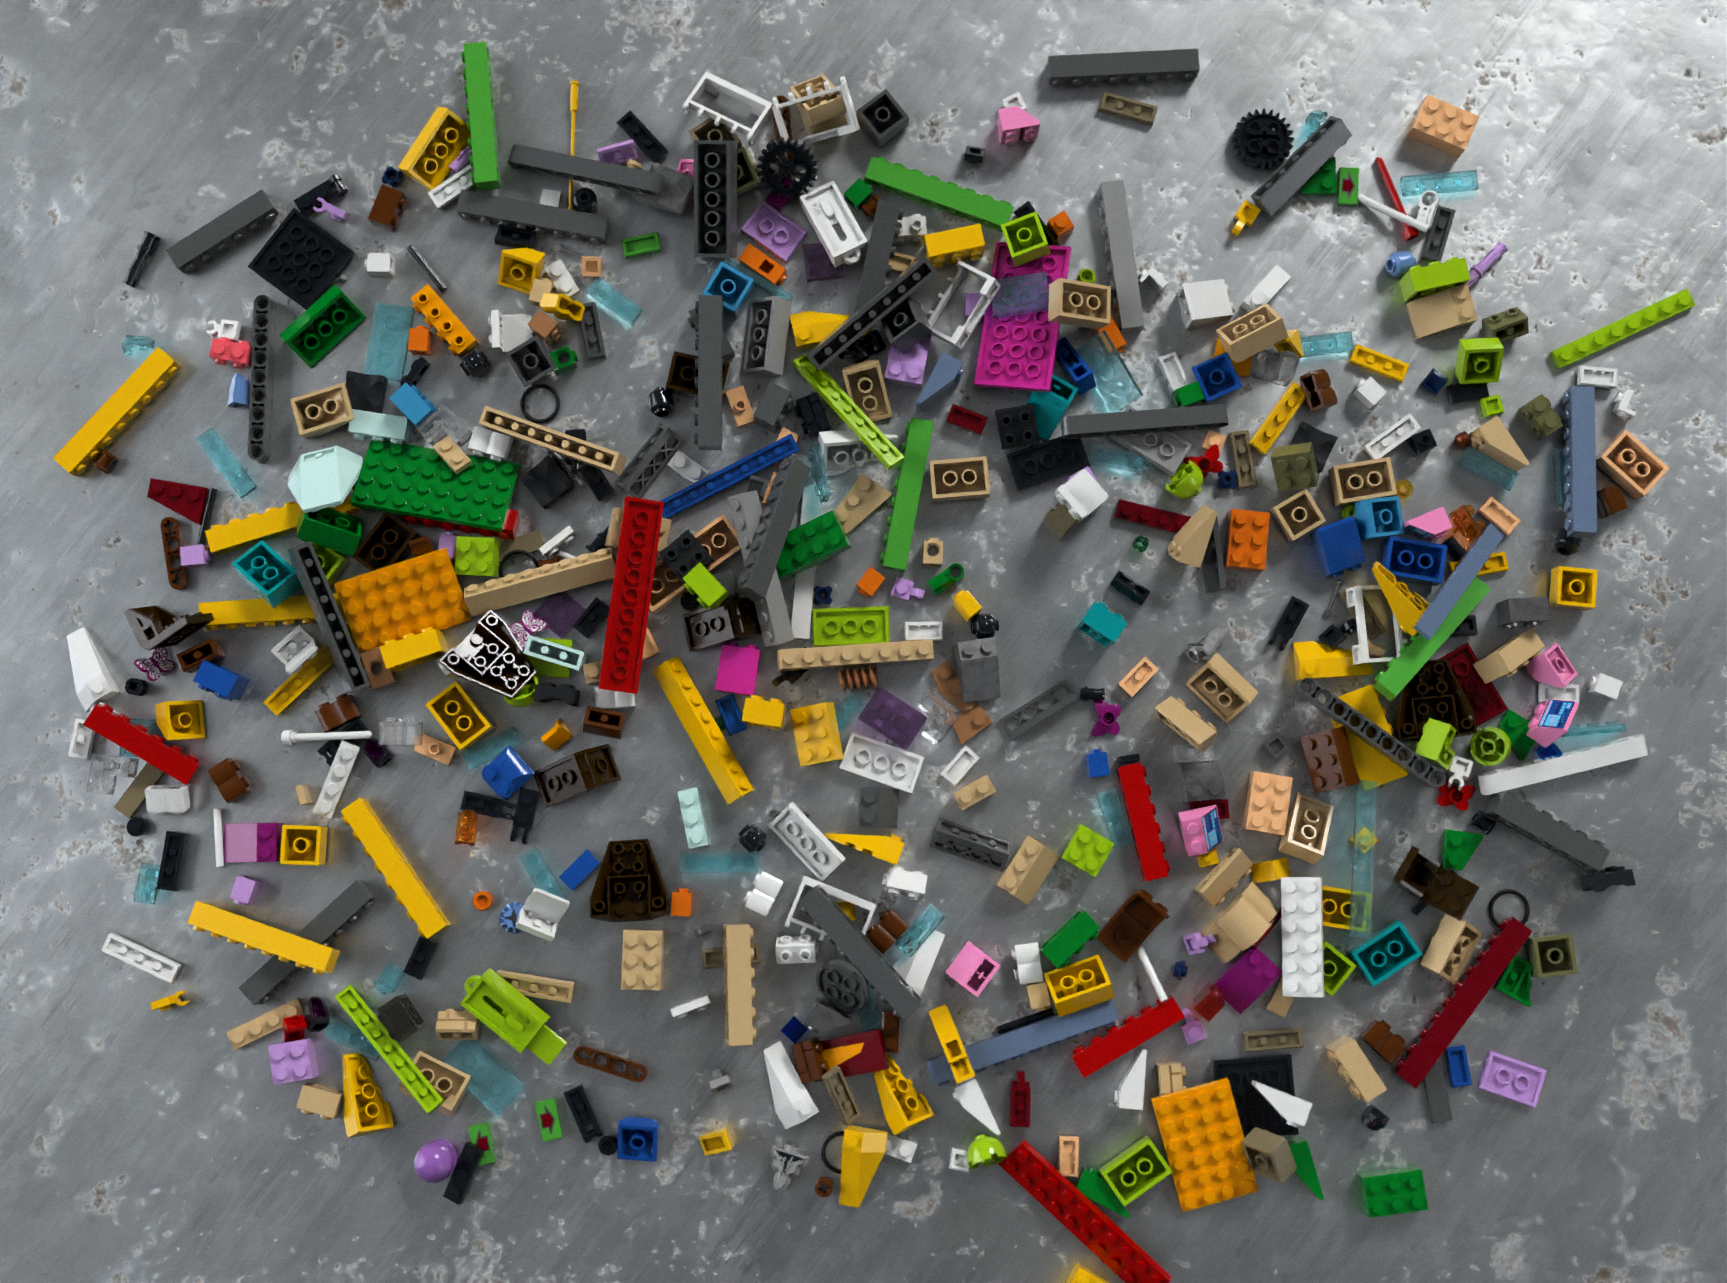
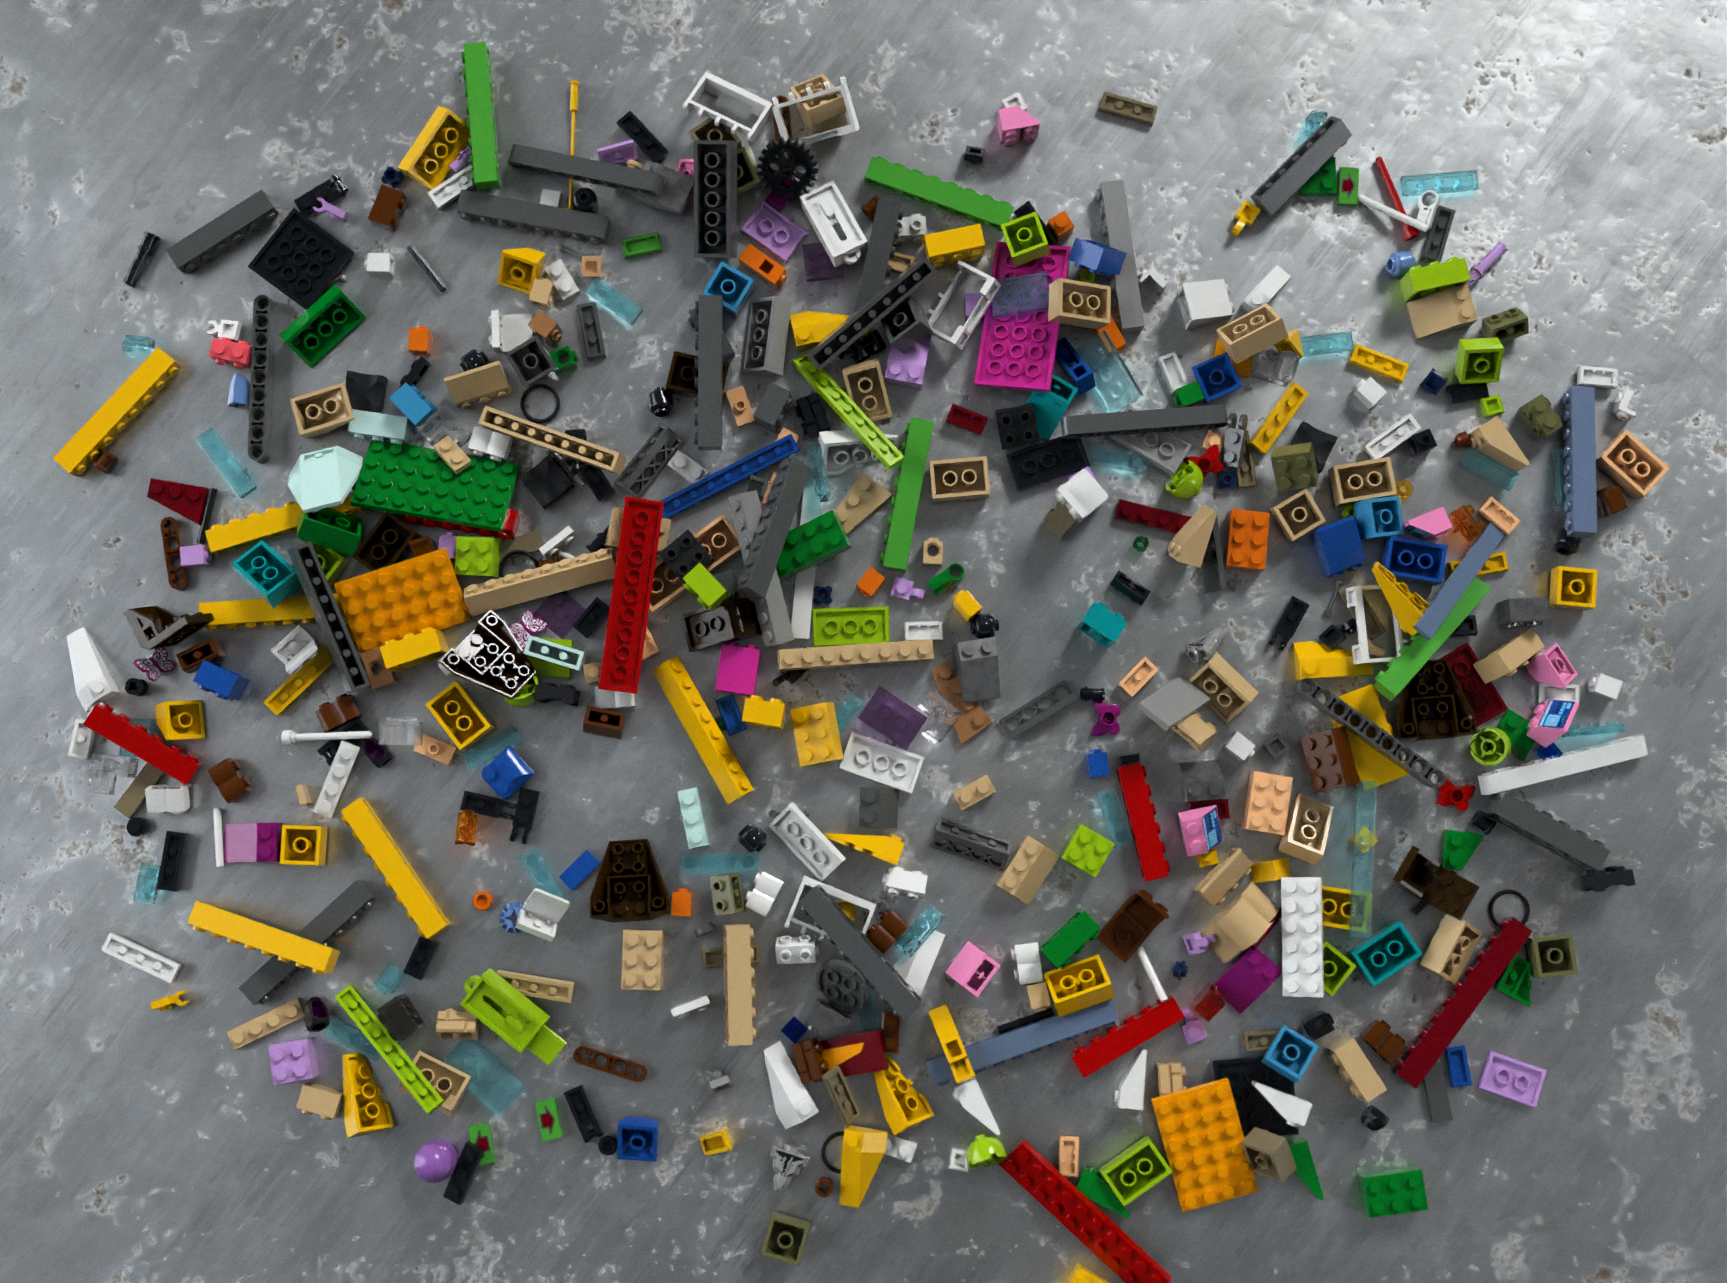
lavender brick [229,875,262,906] -> none
red bracket [283,1015,307,1042] -> none
clear light blue tile [364,302,415,382] -> none
light orange brick [410,284,479,357] -> none
black plate [495,225,537,249] -> none
dark brown bracket [534,744,621,808] -> none
yellow brick [540,293,585,321] -> none
light orange tile [541,718,573,751] -> none
black plate [680,592,699,611] -> none
clear light blue tile [724,258,793,302] -> none
nougat piece [838,664,878,691] -> none
green brick [844,178,873,212] -> none
dark grey brick [856,89,909,147] -> none
sand blue slope [916,352,964,412] -> none
white tile [940,745,980,787] -> none
dark red hinge [1010,1071,1031,1127] -> none
dark grey brick [1047,49,1200,86] -> none
black gear [1232,109,1294,170] -> none
tan slope [1266,974,1294,1018] -> none
reddish brown brick [1300,369,1337,412] -> none
light nougat brick [1407,94,1480,157] -> none
lime brick [1415,718,1457,771] -> none
black pin [1443,535,1467,560] -> none
white plate [1448,755,1474,791] -> none
lime plate [1550,289,1696,370] -> none
none -> tan slope [444,361,512,409]
none -> olive brick [709,872,745,916]
none -> olive brick [761,1211,811,1266]
none -> blue brick [1068,238,1127,277]
none -> light grey tile [1137,675,1211,732]
none -> dark grey hinge [1221,413,1248,468]
none -> white brick [1222,731,1256,761]
none -> dark azure brick [1261,1025,1319,1083]
none -> black brick [1301,1010,1335,1041]

